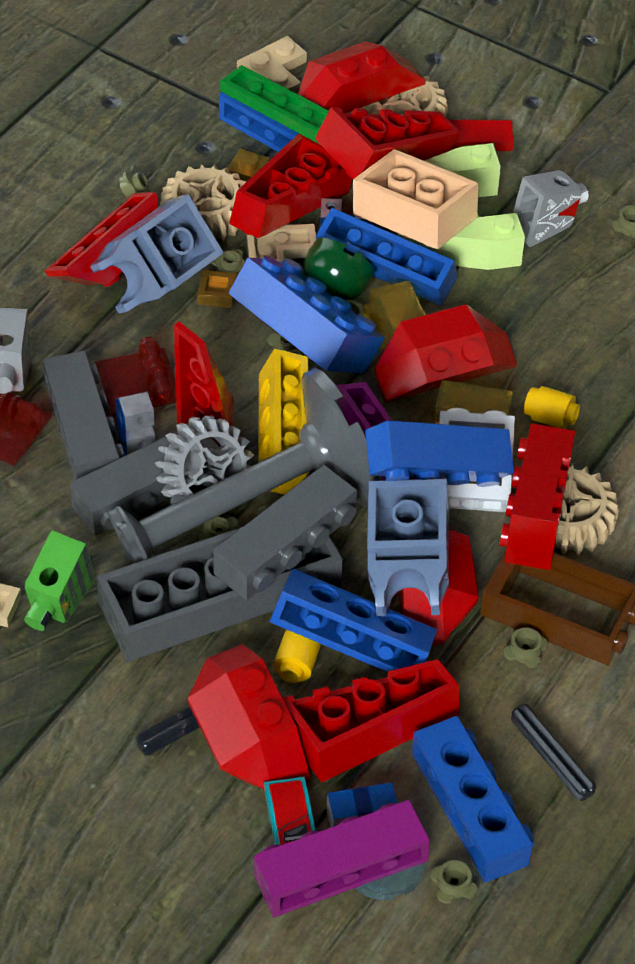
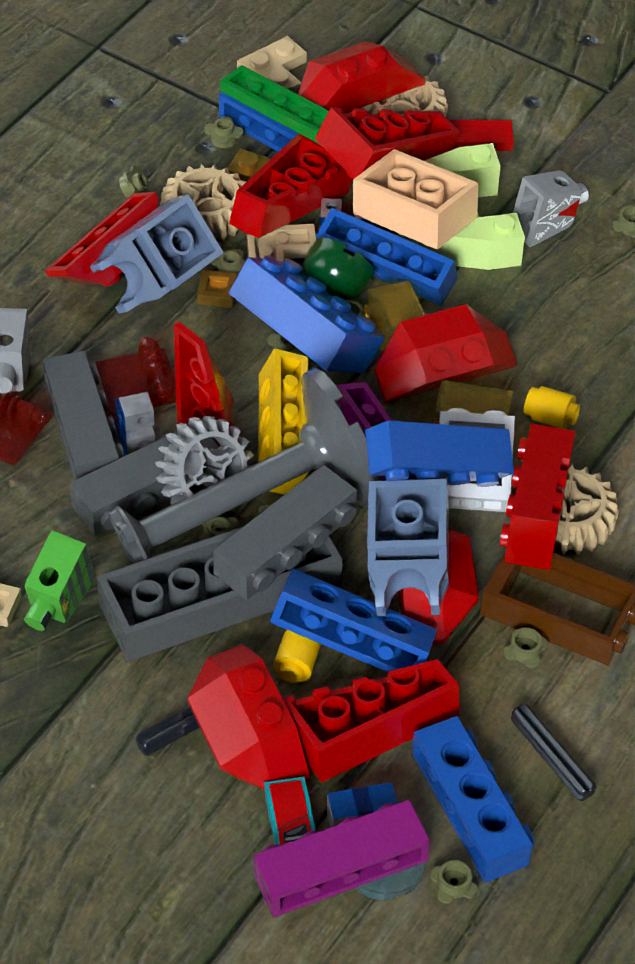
none -> olive plate [204,116,243,148]

